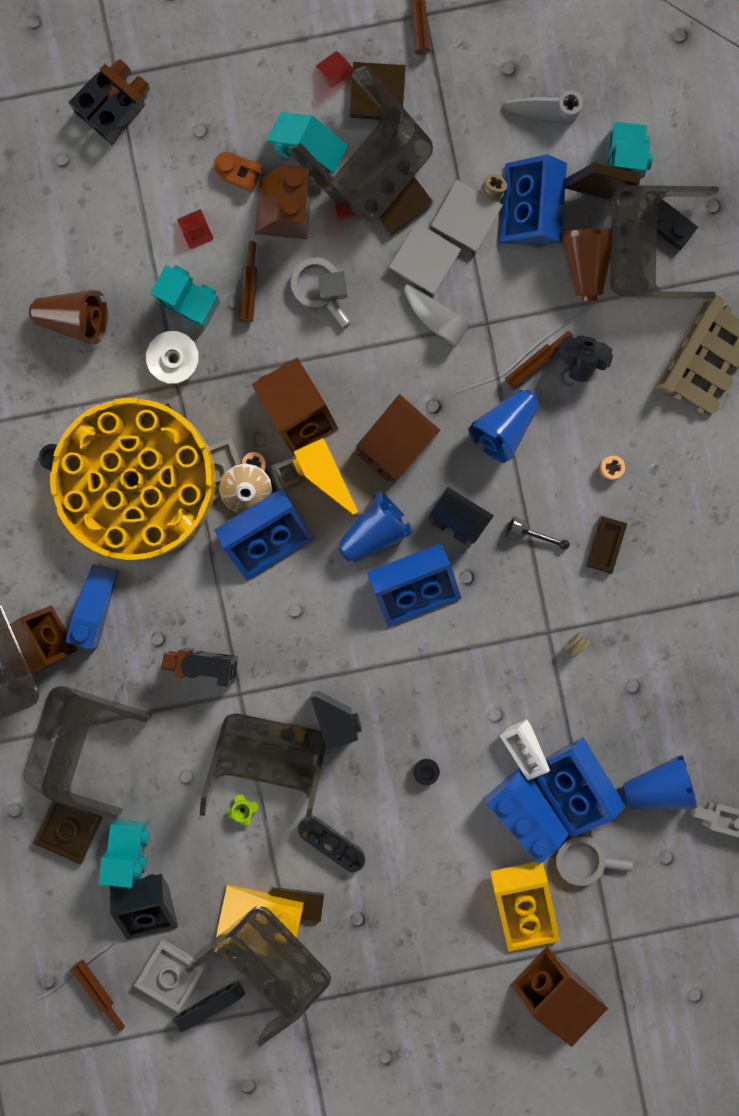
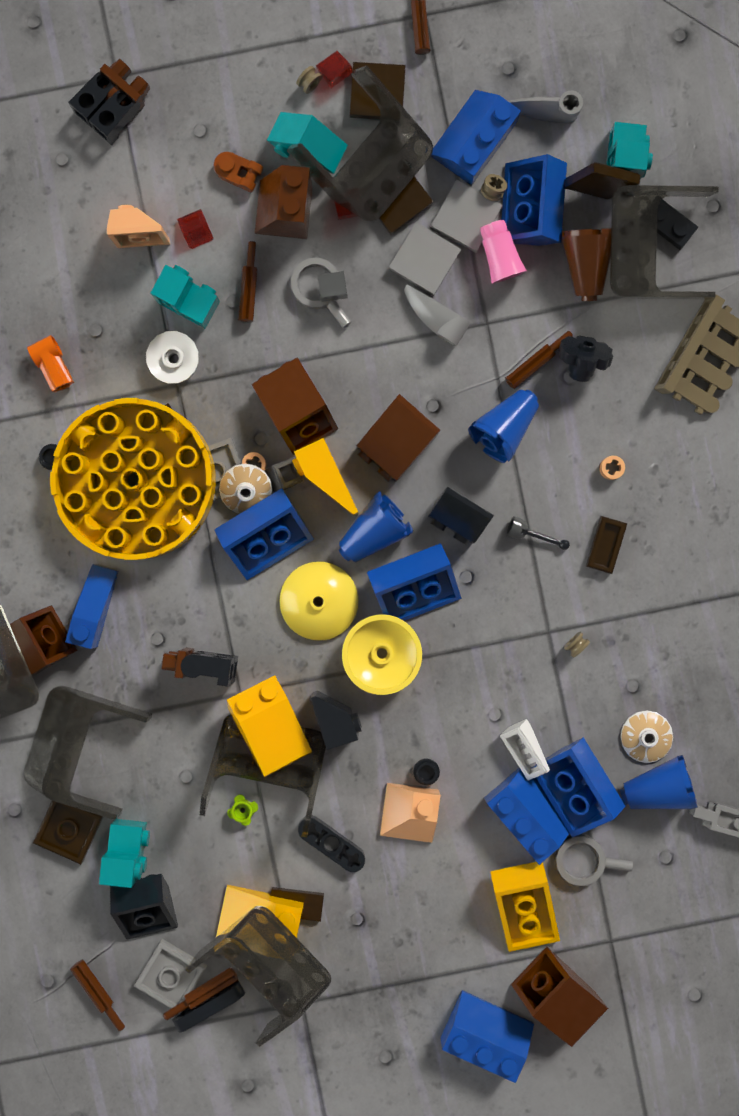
reddish brown cone [29,290,108,345] -> none
none -> orange piece [27,335,74,393]
none -> light nougat slope [107,205,170,248]
none -> reddish brown axle [163,967,239,1021]
none -> yellow slope [227,675,312,778]
none -> light yellow dish [280,562,359,640]
none -> dark tan bush [296,66,322,94]
none -> light yellow dish [342,614,422,695]
none -> light nougat slope [380,783,441,843]
none -> blue slope [429,90,521,186]
none -> blue slope [440,990,534,1083]
none -> bright pink plant [480,220,527,284]
none -> tan dish [620,710,673,763]

